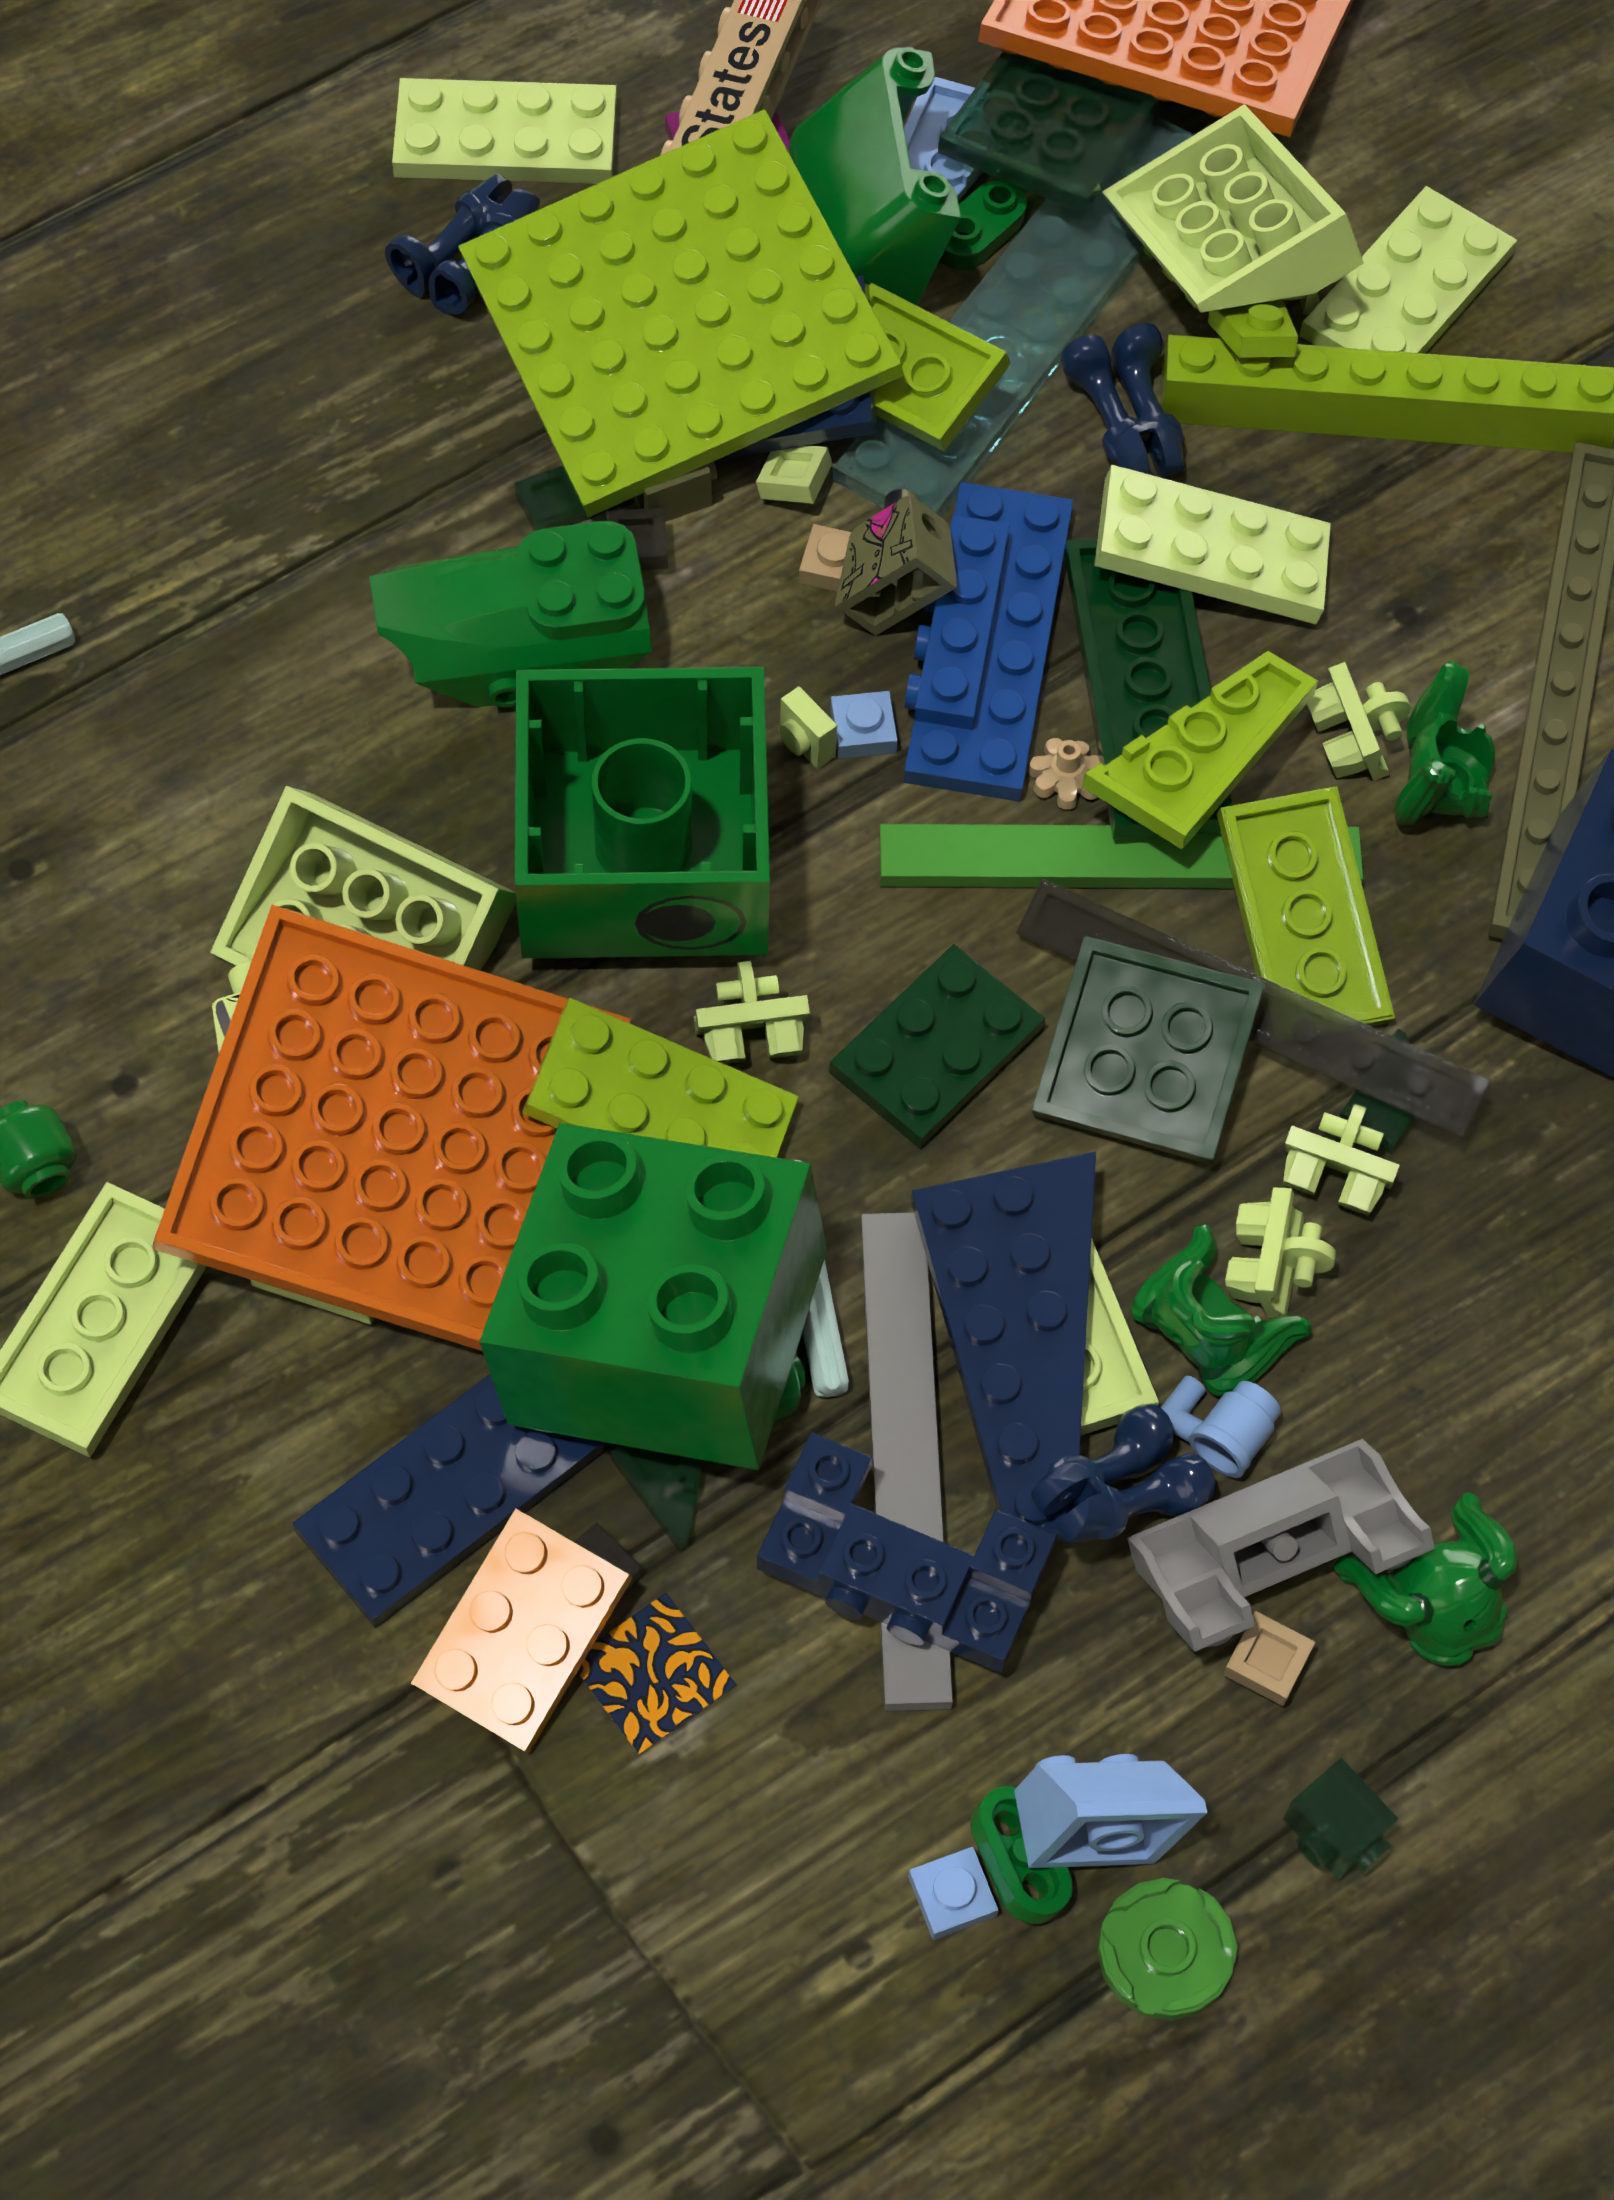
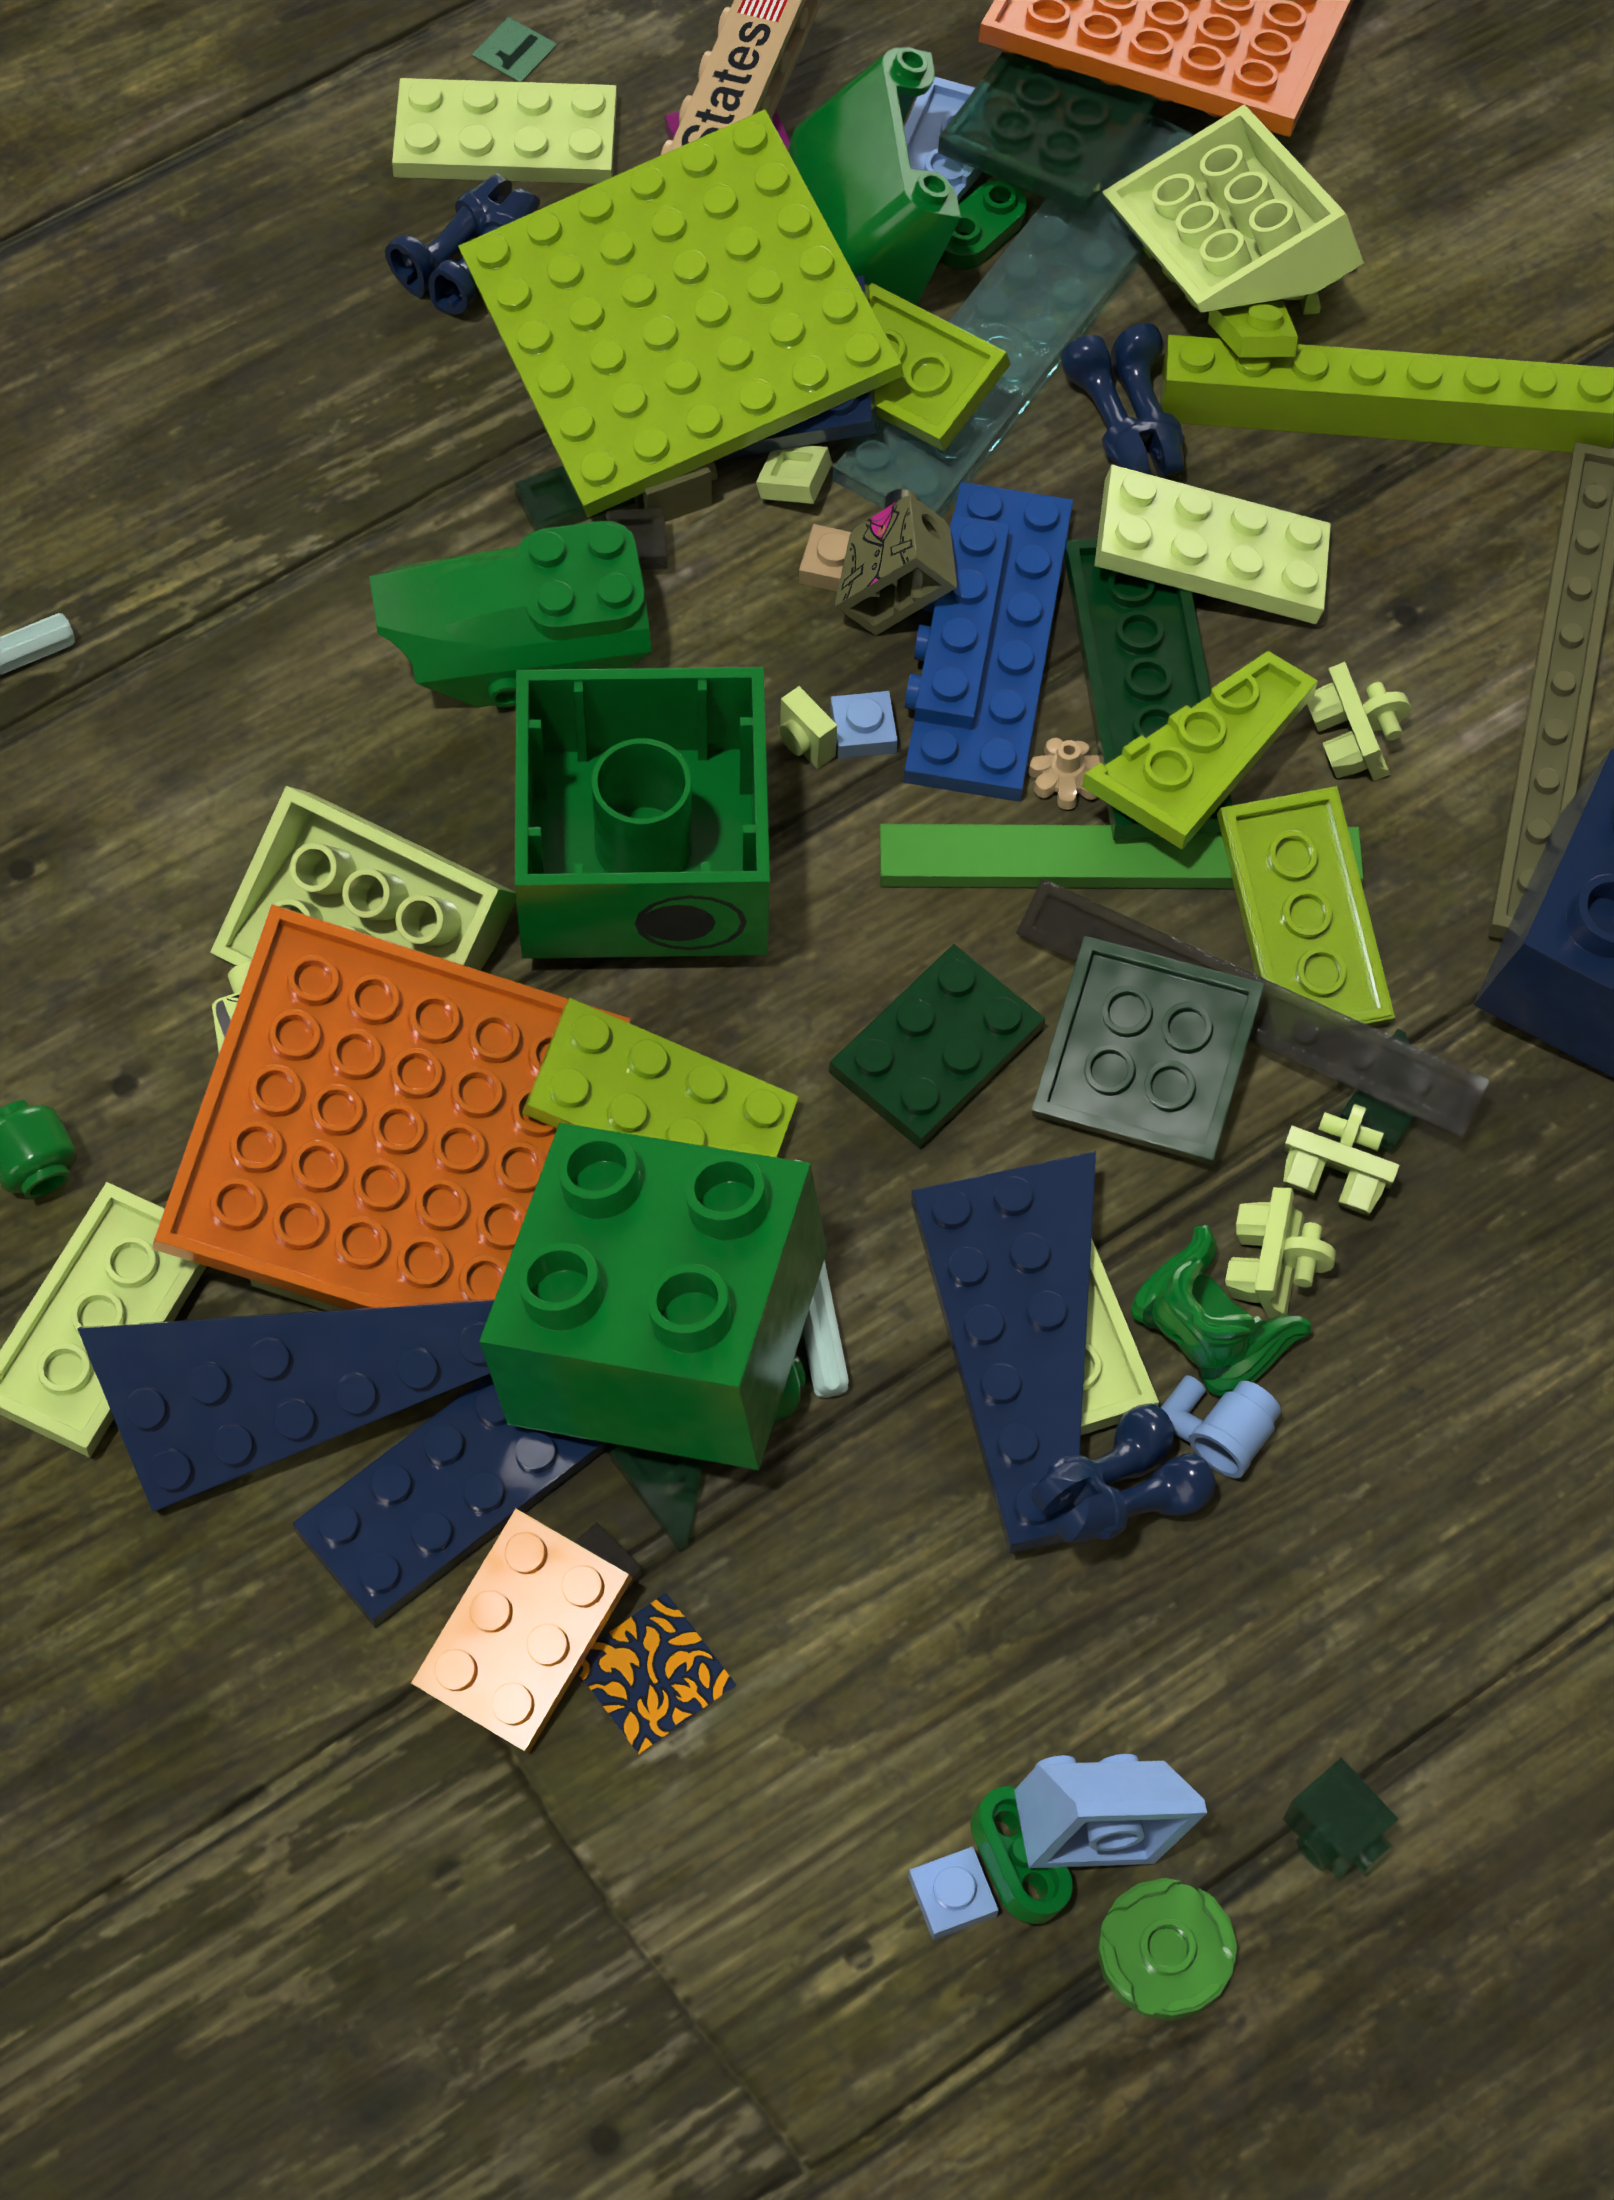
yellowish green hips [693,961,810,1064] -> none
dark blue bracket [757,1432,1057,1674] -> none
light grey tile [861,1213,953,1711] -> none
light grey bracket [1127,1439,1435,1652] -> none
tan plate [1223,1611,1315,1706] -> none
yellowish green plate [1300,186,1517,354] -> none
green hair [1333,1492,1517,1666] -> none
green hair [1394,660,1495,826] -> none
none -> dark blue wing [77,1299,495,1512]
none -> clear green sticker [472,16,557,82]

